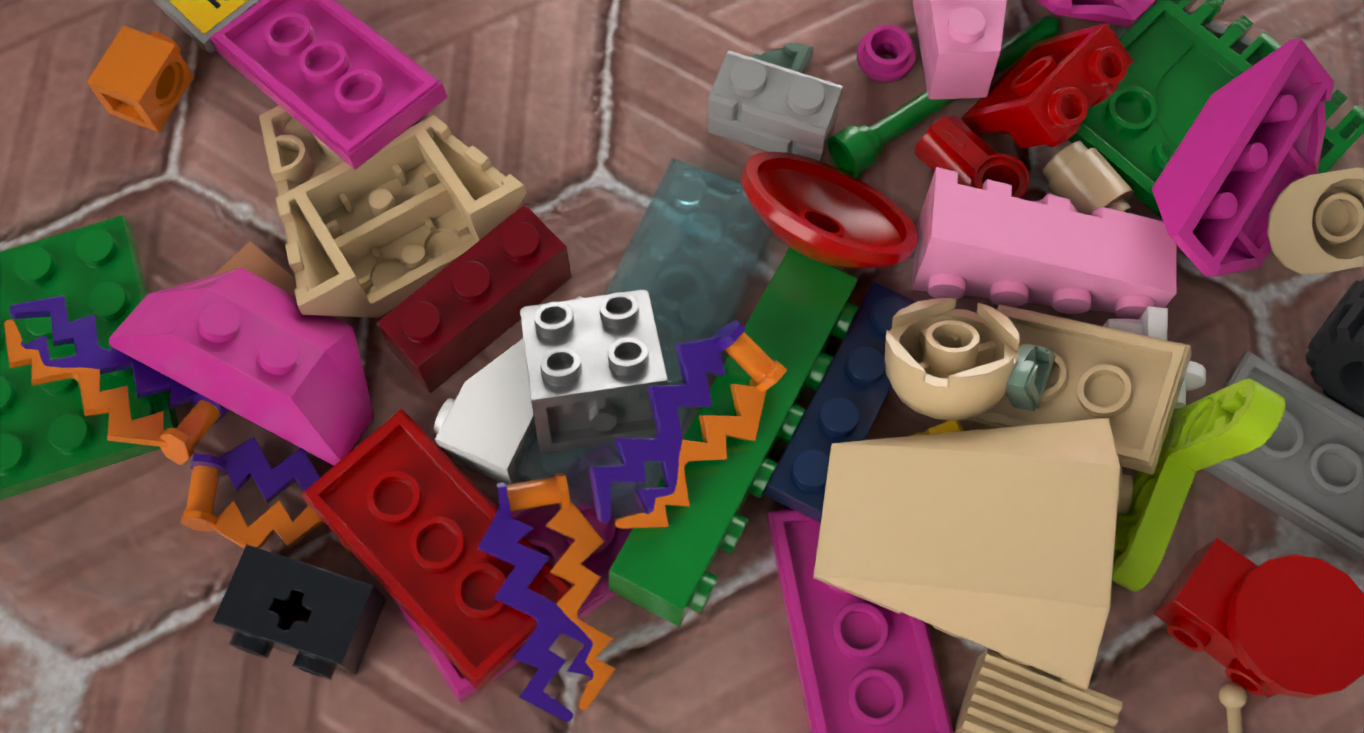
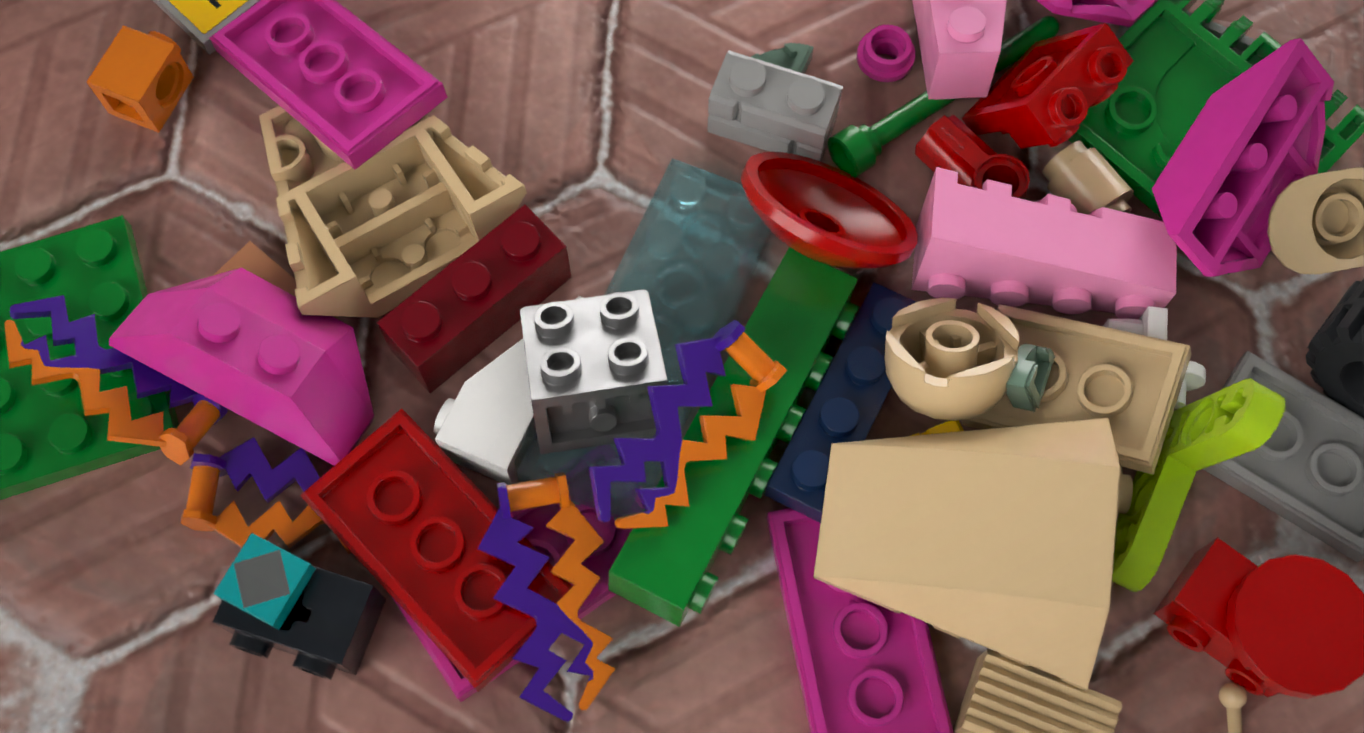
none -> teal tile [213,533,316,630]

